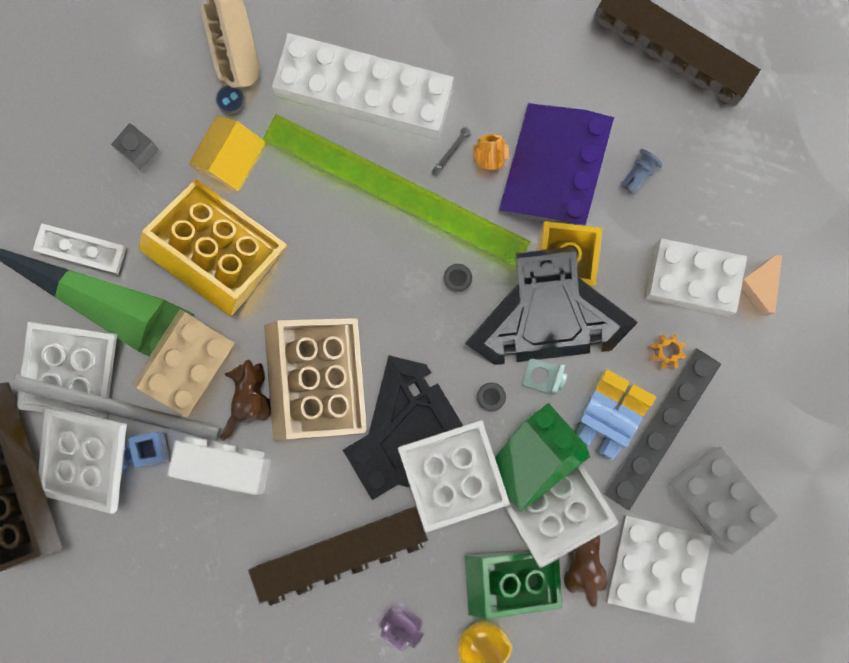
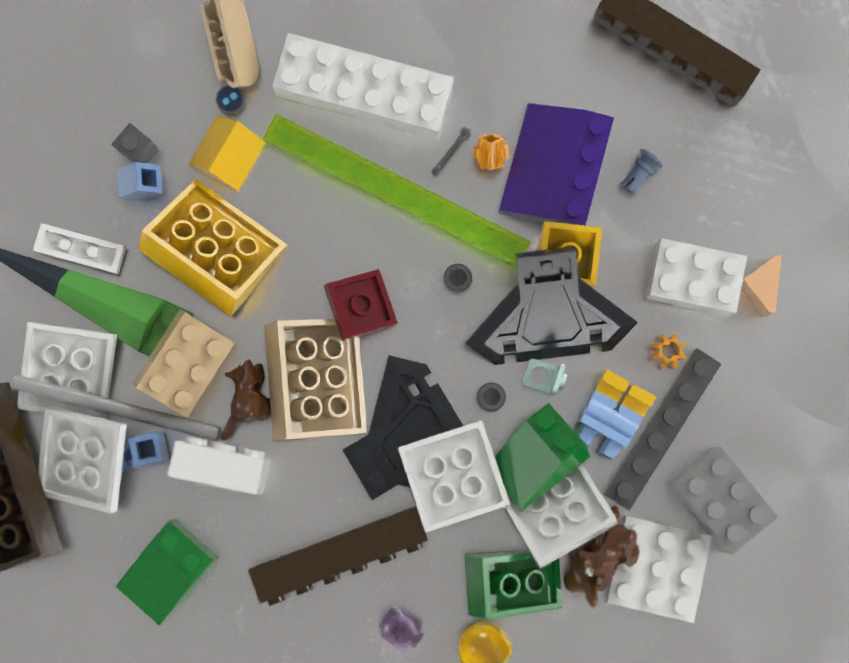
none -> green slope [115,519,219,625]
none -> medium blue brick [116,162,162,200]
none -> dark red plate [324,269,398,341]
none -> reddish brown animal [579,506,640,588]

